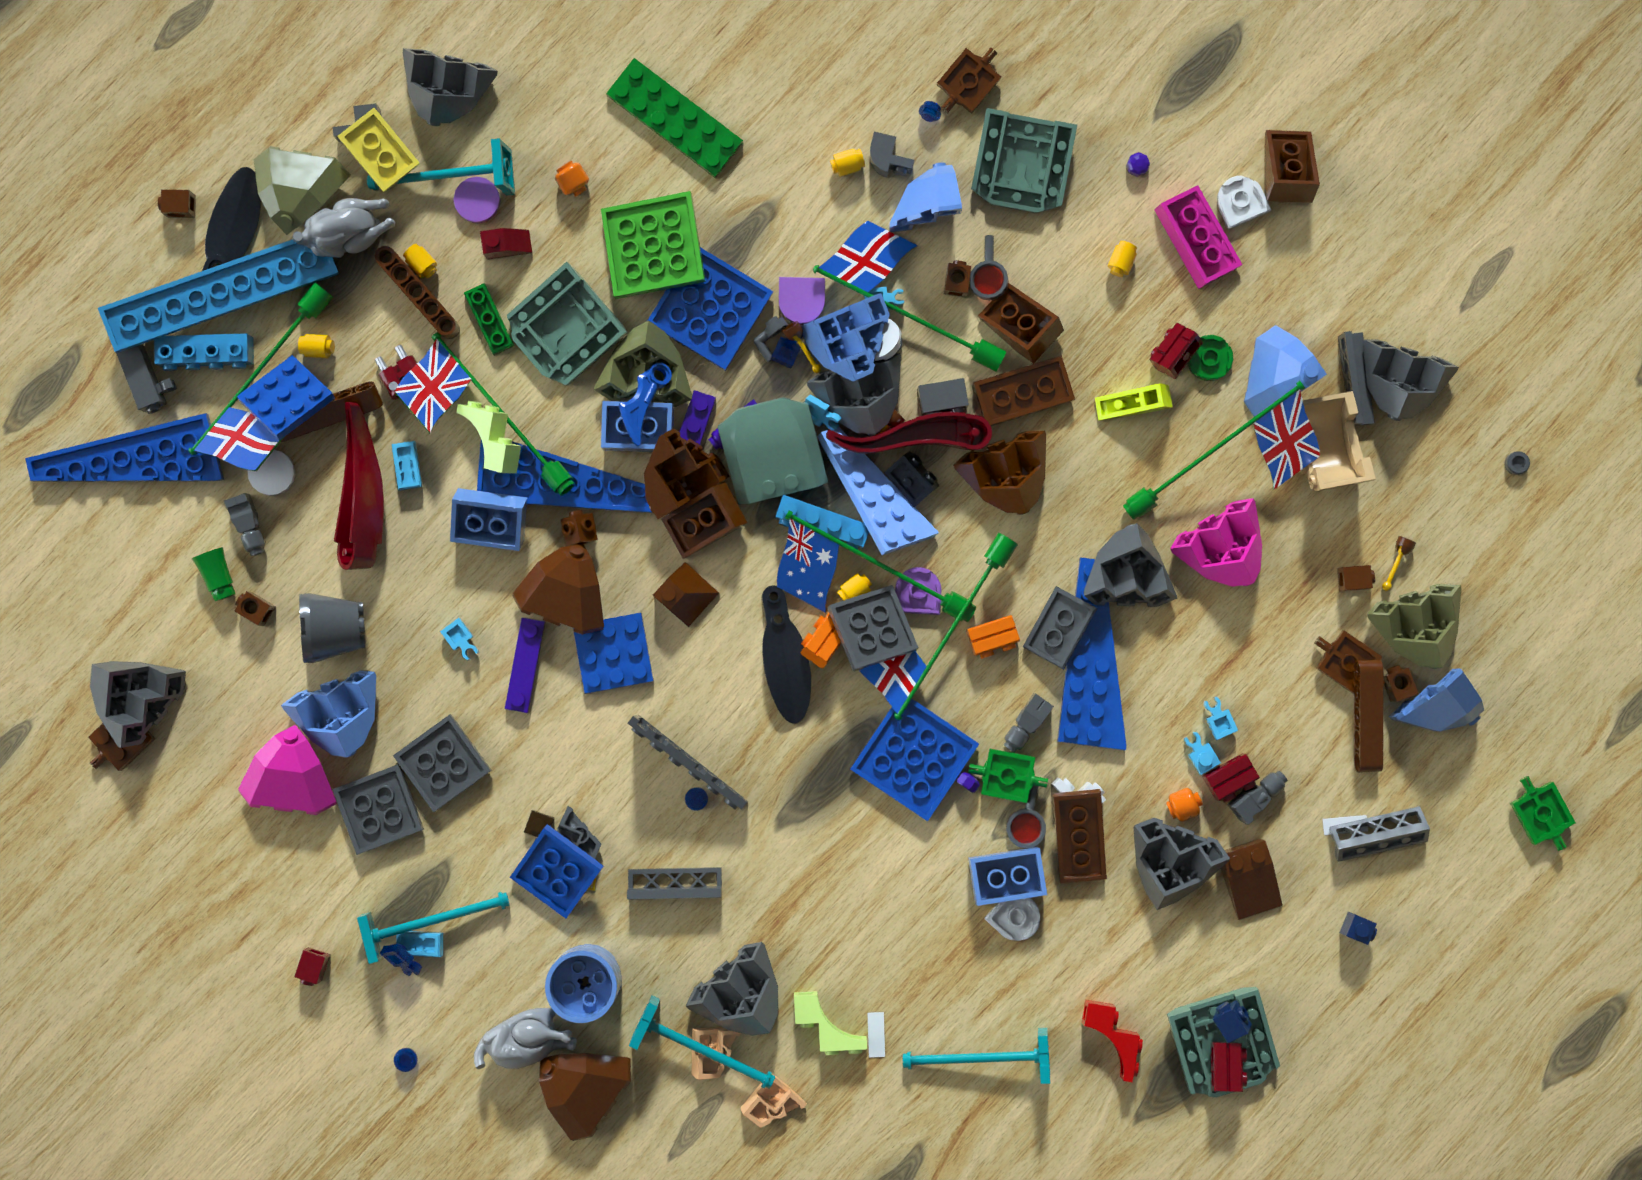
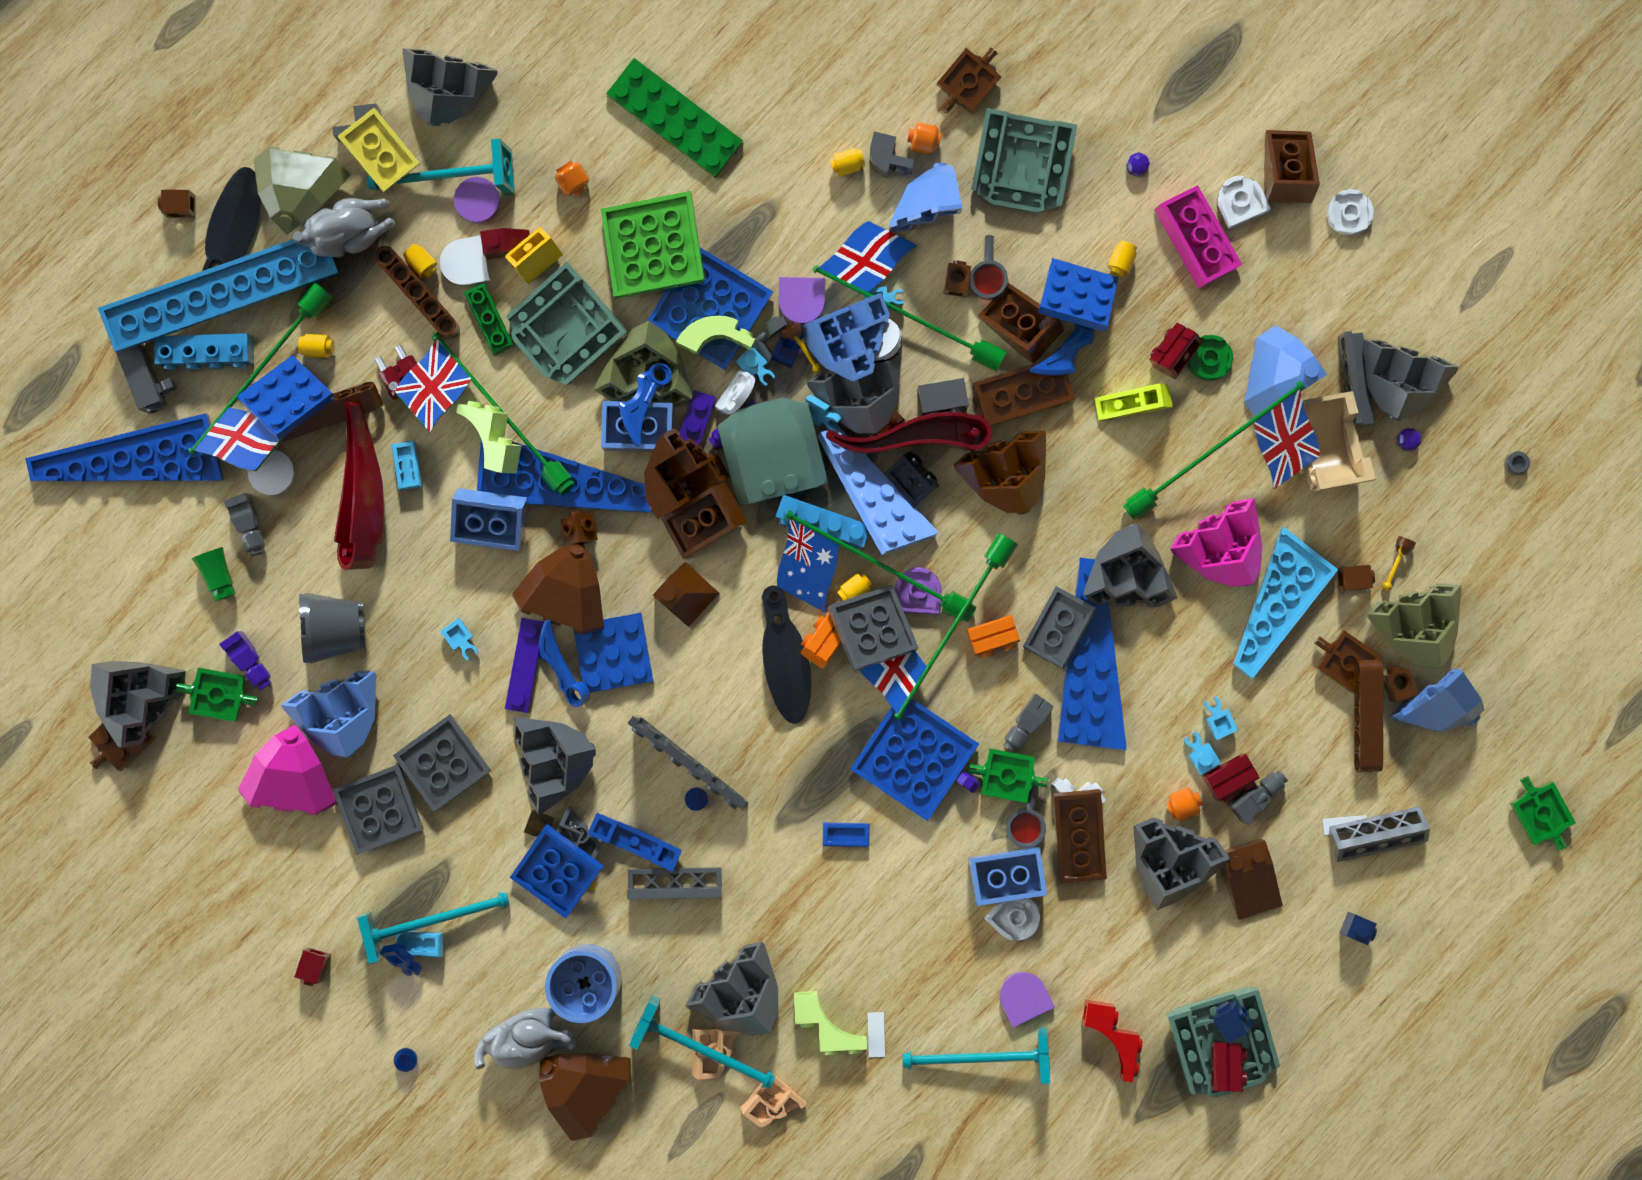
reddish brown brick [234,591,276,626] -> none
clear blue plate [919,101,941,122] -> none
none -> green plate [176,668,258,722]
none -> dark purple piece [219,631,272,691]
none -> white tile [440,236,491,286]
none -> yellow brick [505,227,563,284]
none -> dark grey brick [513,717,596,815]
none -> blue piece [539,620,590,707]
none -> blue slope [587,812,682,872]
none -> yellowish green arch [676,316,756,355]
none -> white tile [714,370,755,415]
none -> medium azure plate [735,347,775,387]
none -> blue tile [823,822,870,847]
none -> orange head [907,122,942,155]
none -> medium lavender tile [1000,972,1055,1027]
none -> blue piece [1030,323,1095,376]
none -> blue plate [1038,258,1118,332]
none -> medium azure wing [1233,527,1338,679]
none -> white tile [1326,189,1374,236]
none -> dark purple tile [1397,428,1421,451]

